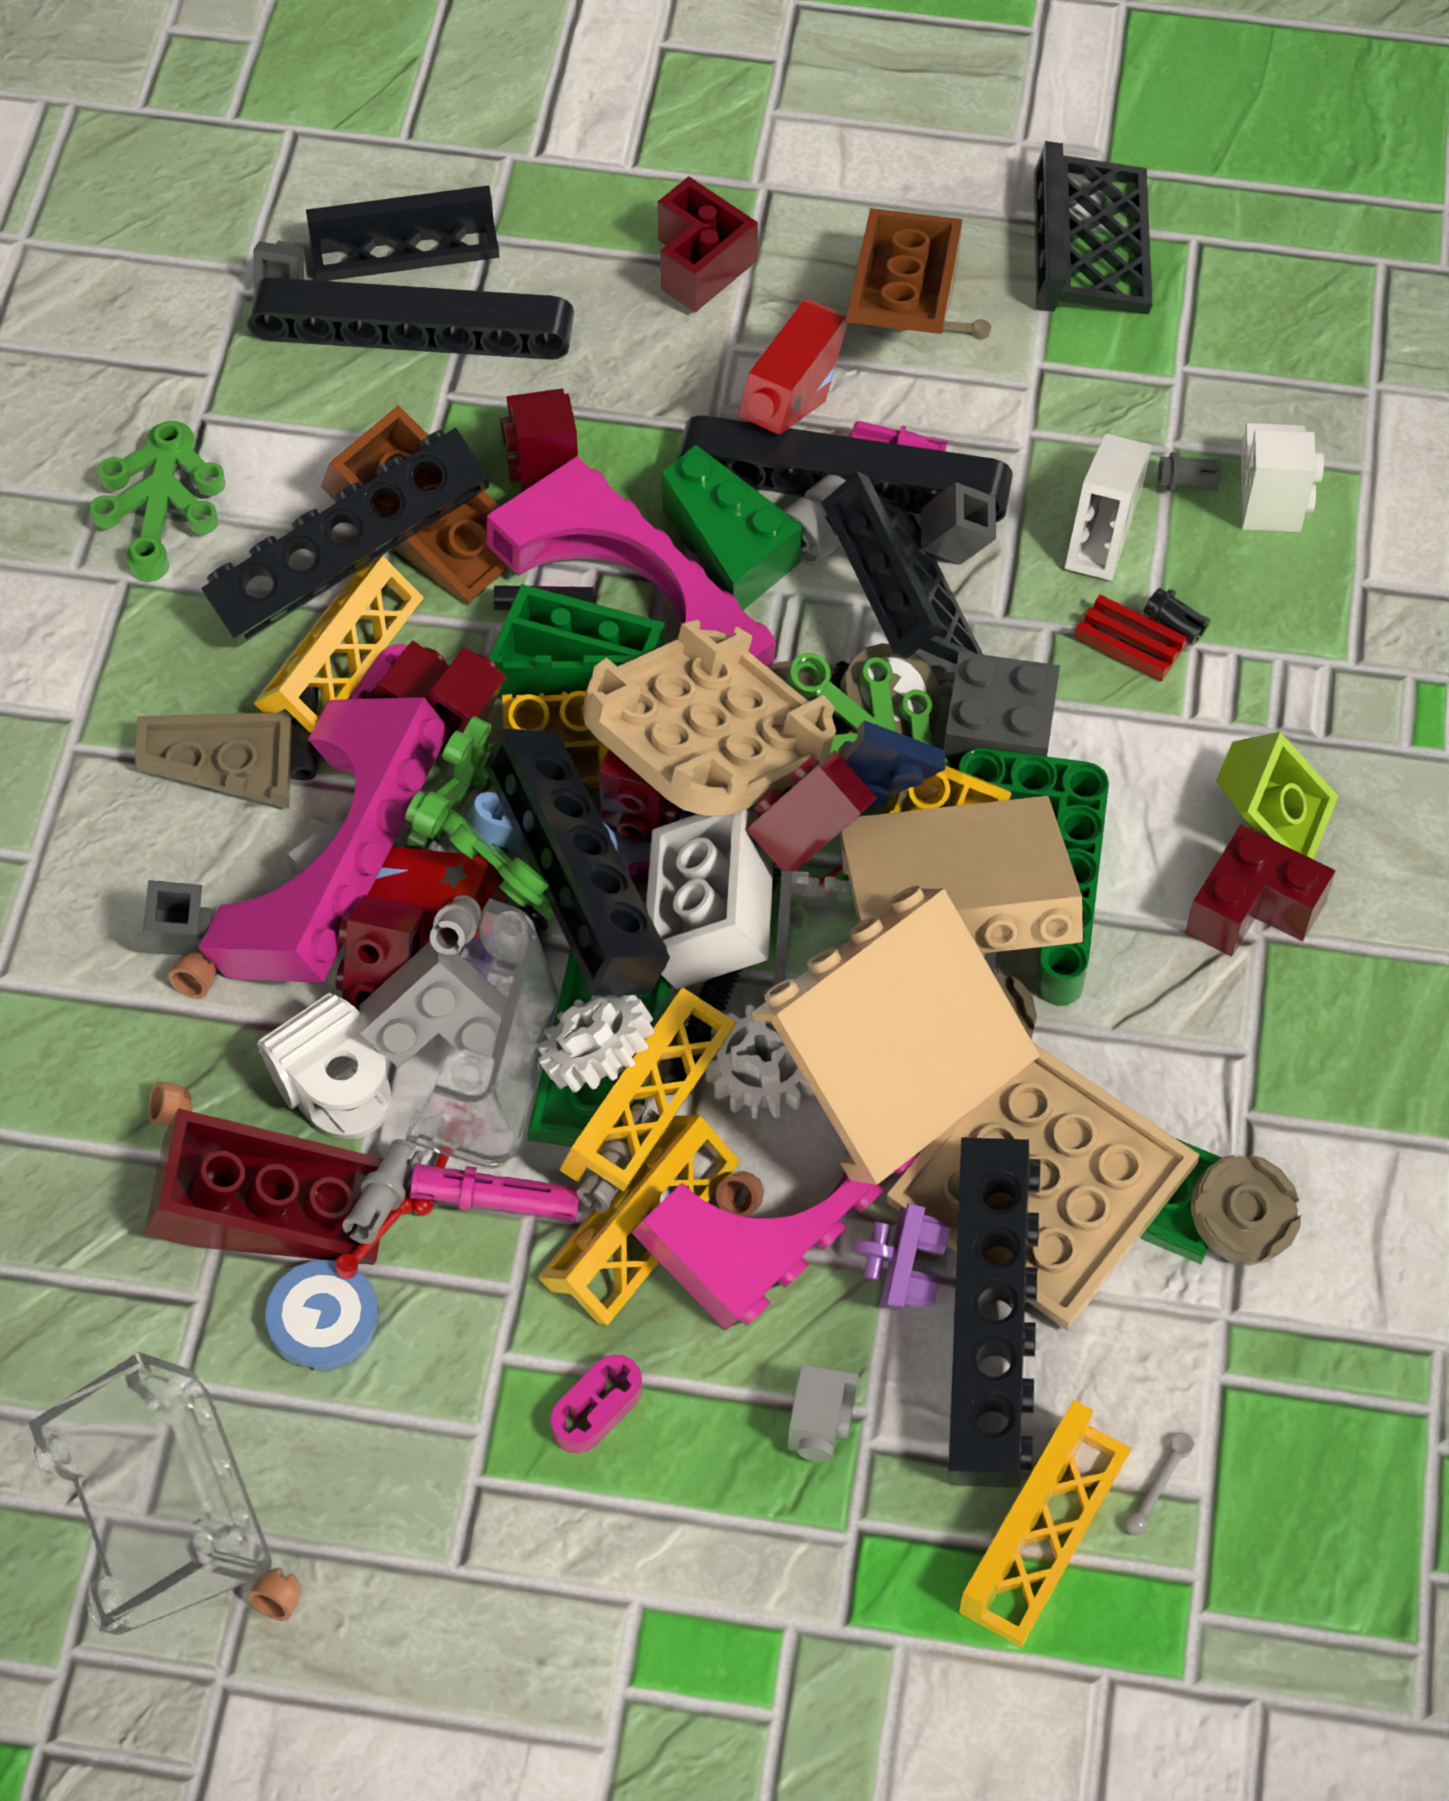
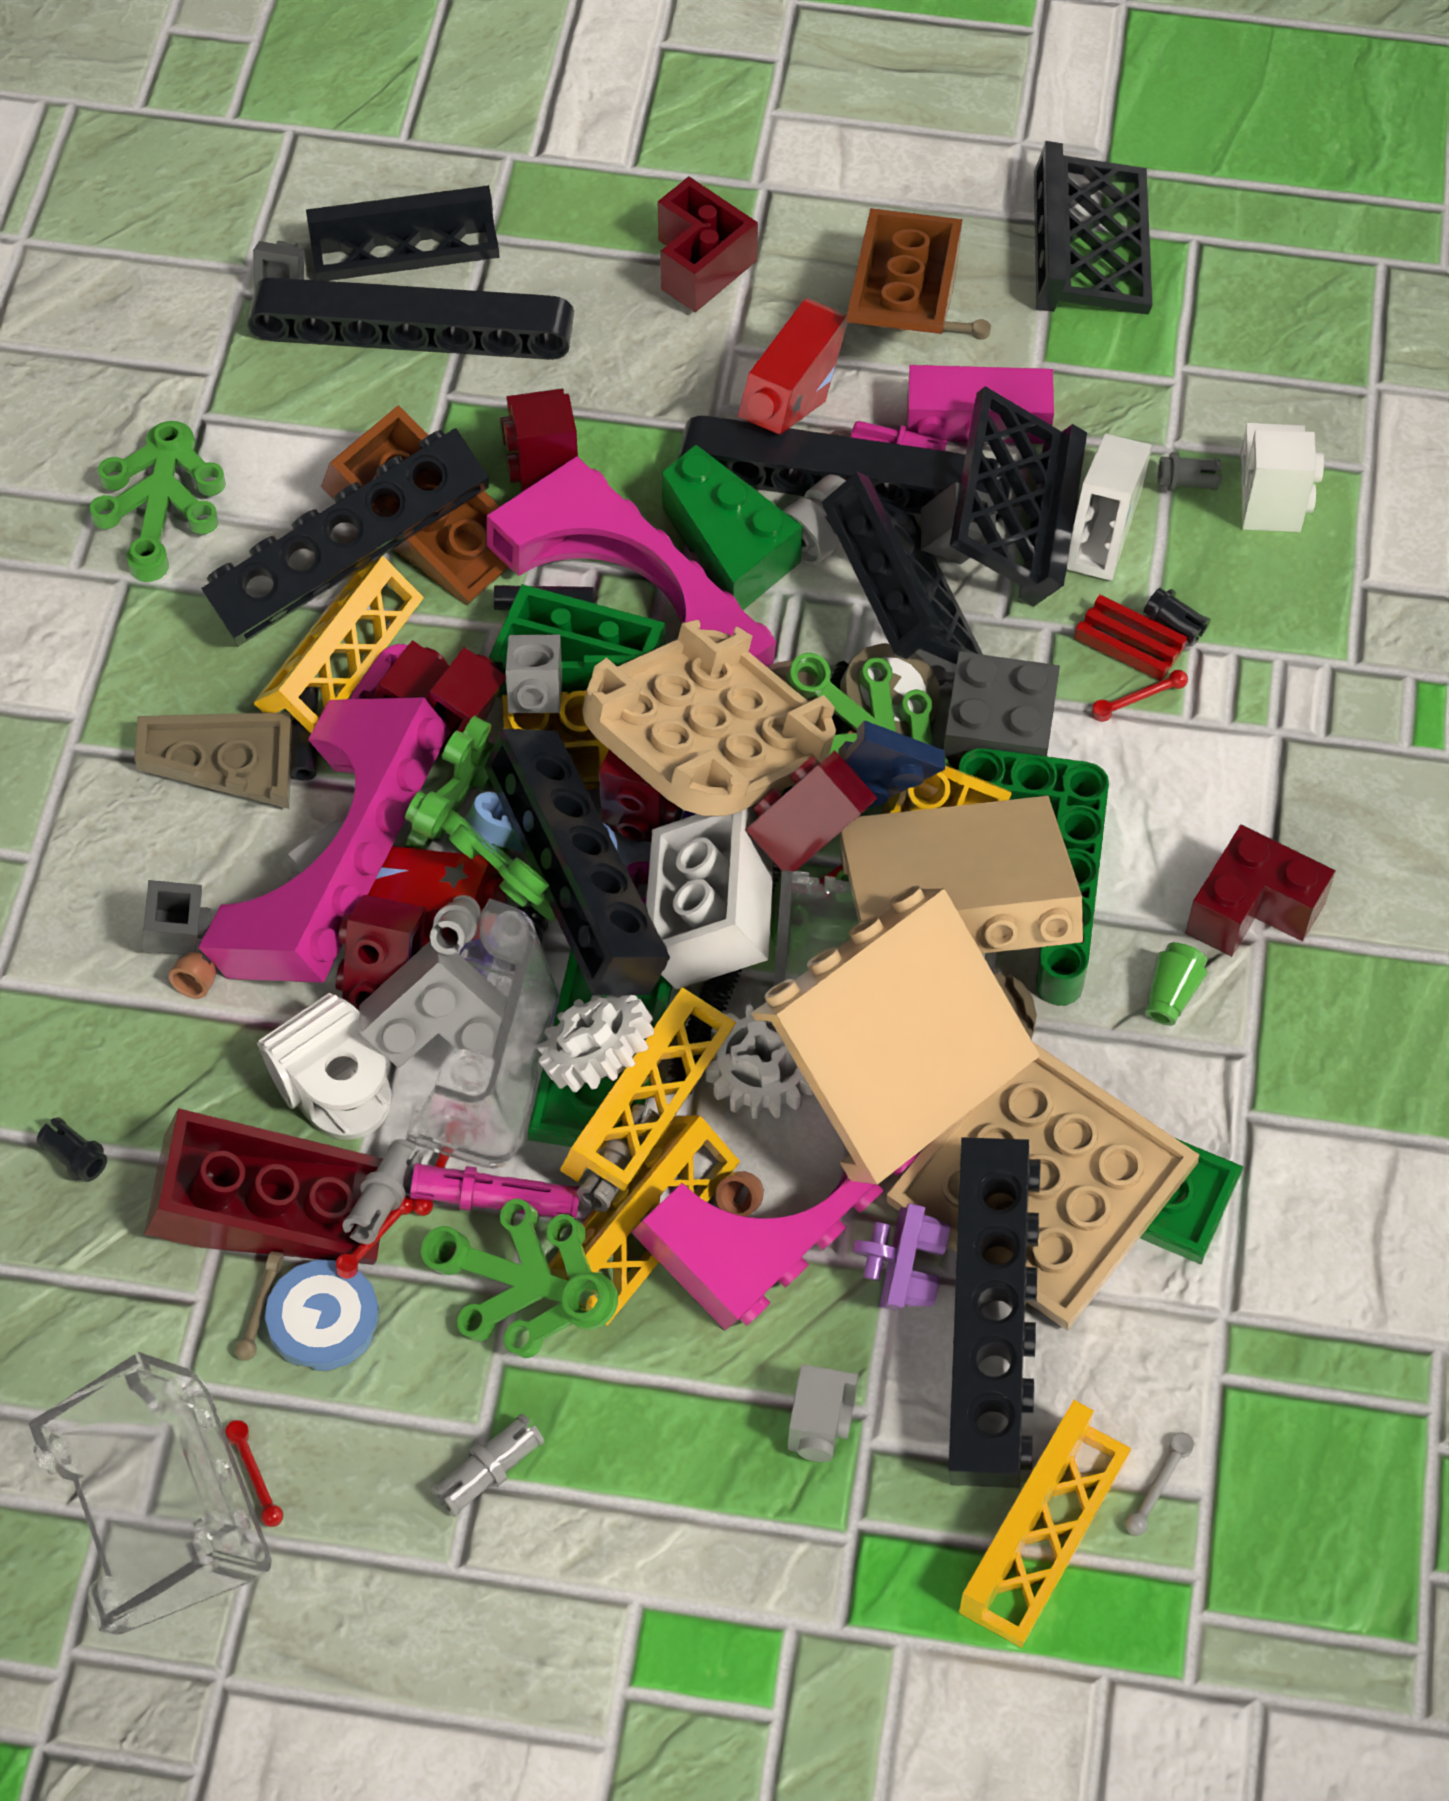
nougat hinge [148,1081,193,1126] -> none
nougat hinge [248,1568,301,1621] -> none
dark pink beam [550,1354,642,1454] -> none
dark tan tile [1191,1155,1301,1266] -> none
lime slope [1216,731,1339,859] -> none
none -> black pin [36,1117,107,1182]
none -> red hinge [225,1420,284,1527]
none -> dark tan hinge [234,1251,284,1361]
none -> bright green plant [421,1198,618,1358]
none -> light grey pin [431,1414,544,1517]
none -> light grey brick [506,635,562,713]
none -> dark pink brick [907,365,1054,444]
none -> black fence [949,386,1087,607]
none -> red hinge [1092,670,1188,722]
none -> bright green cone [1145,942,1208,1026]

